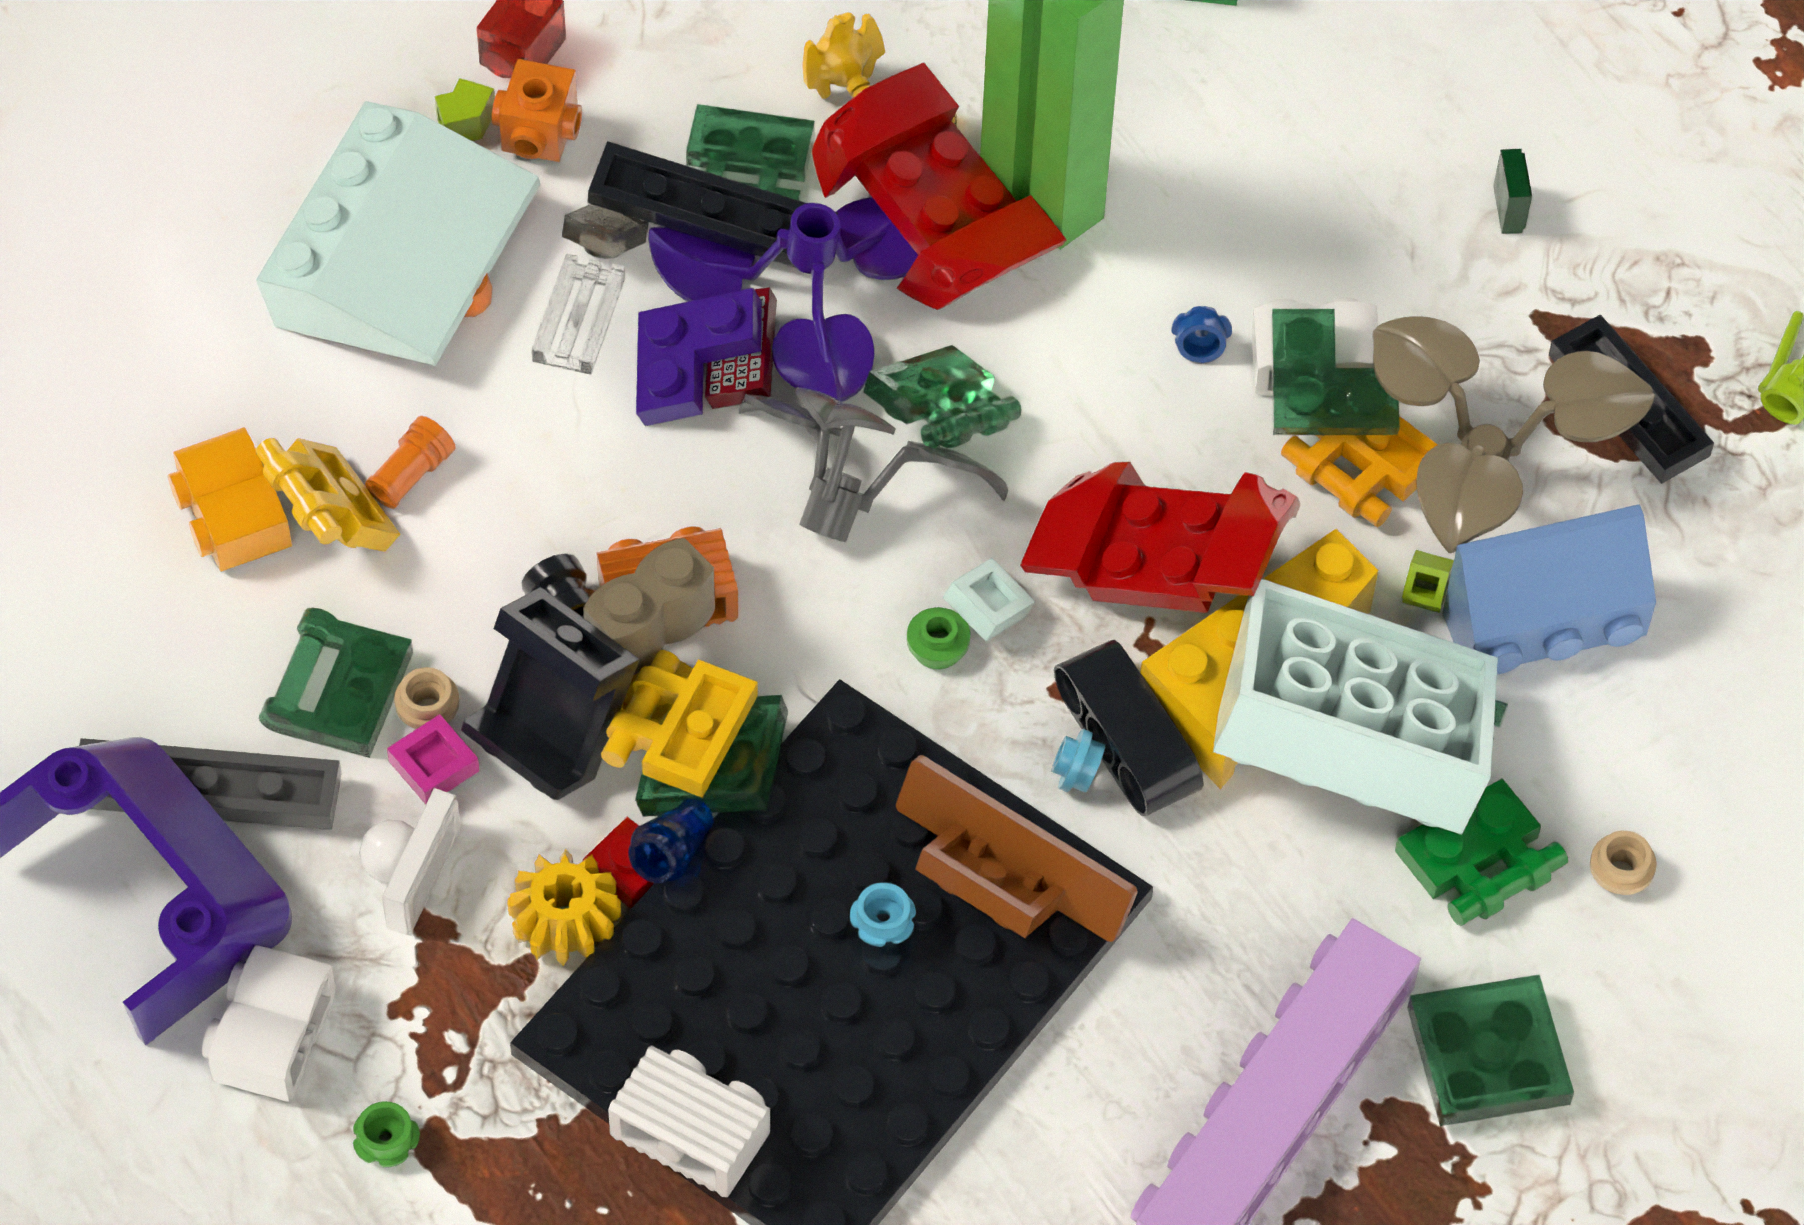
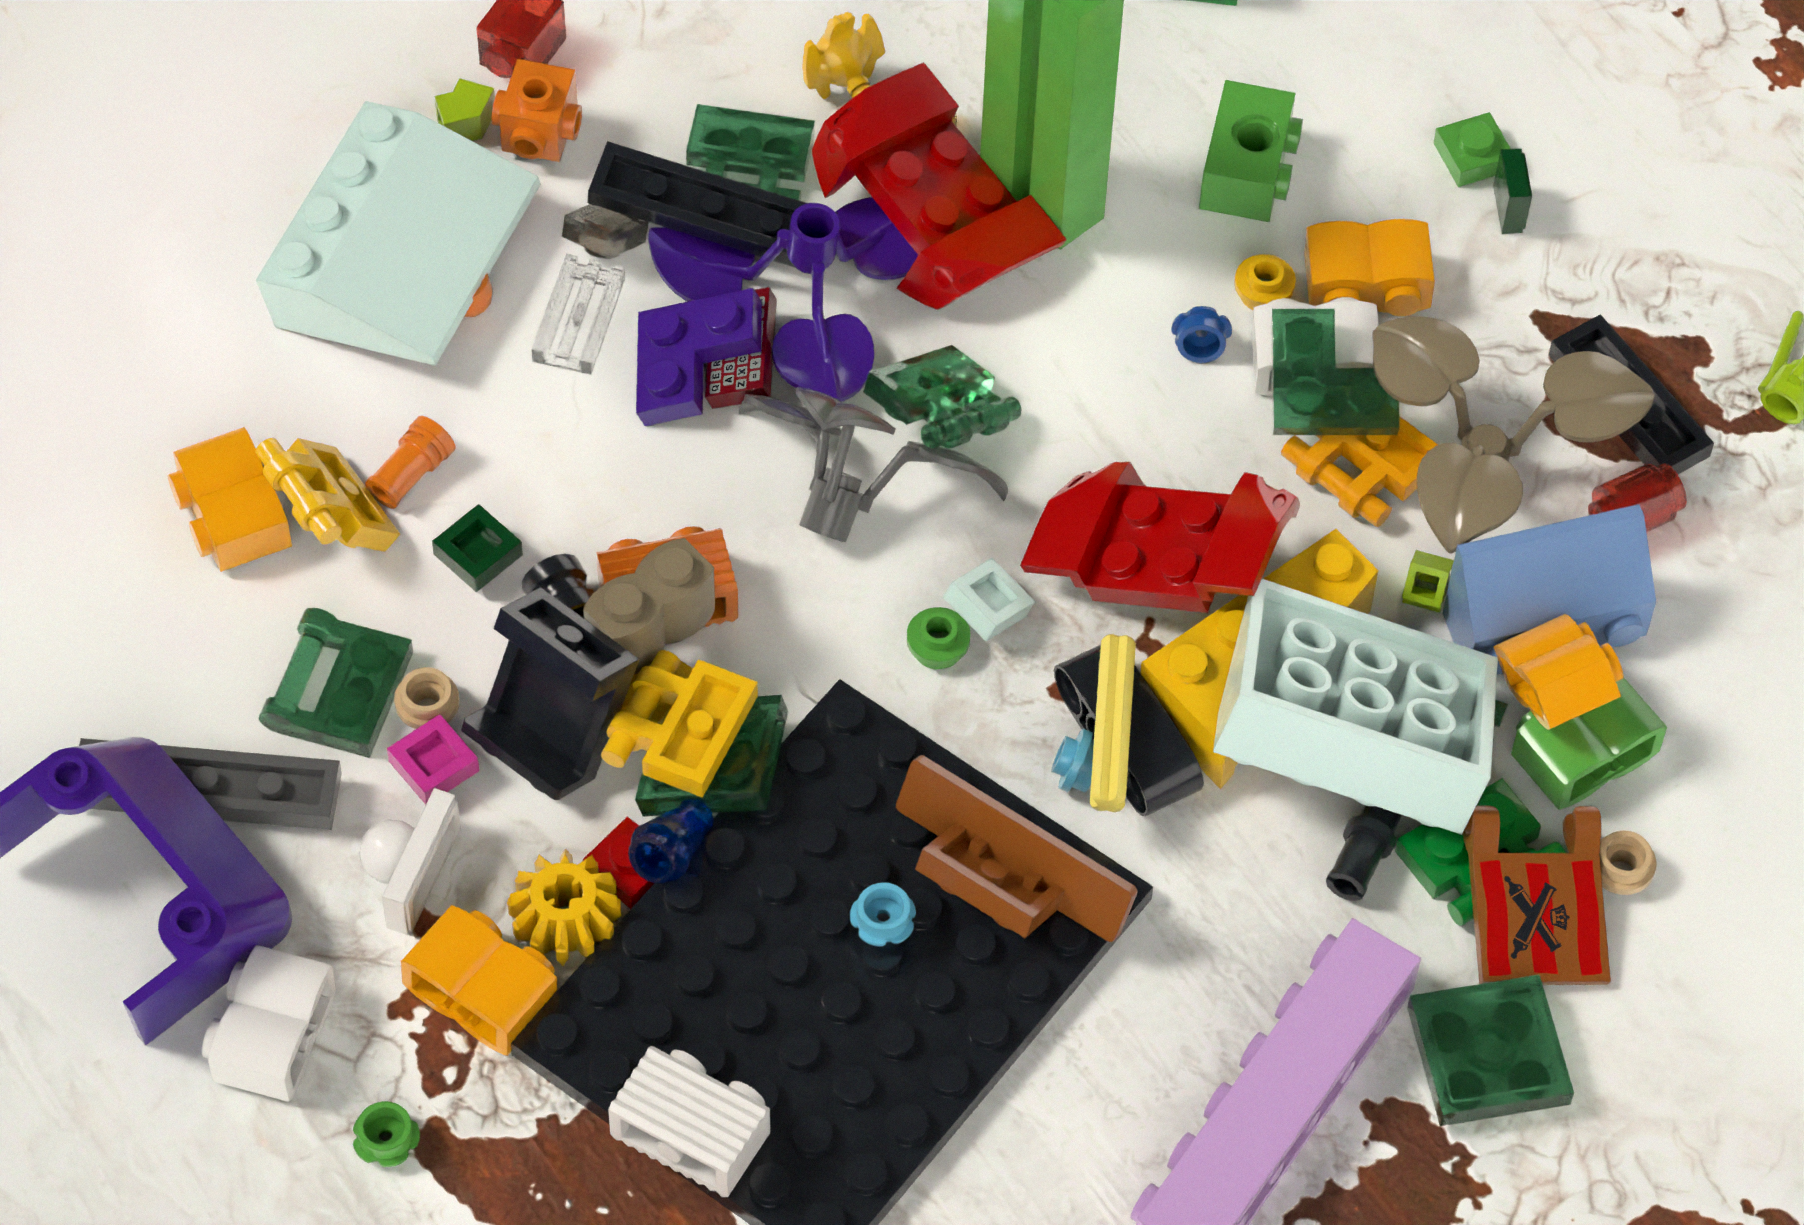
none -> light orange brick [401,905,557,1056]
none -> dark green plate [432,504,523,592]
none -> light yellow axle [1090,634,1136,813]
none -> bright green brick [1199,80,1303,222]
none -> yellow plate [1234,254,1296,310]
none -> light orange brick [1304,219,1435,316]
none -> black pin [1326,805,1402,901]
none -> bright green plate [1433,112,1511,187]
none -> flag [1462,806,1611,985]
none -> light orange brick [1493,614,1624,730]
none -> bright green brick [1511,678,1667,810]
none -> clear red brick [1588,463,1687,533]

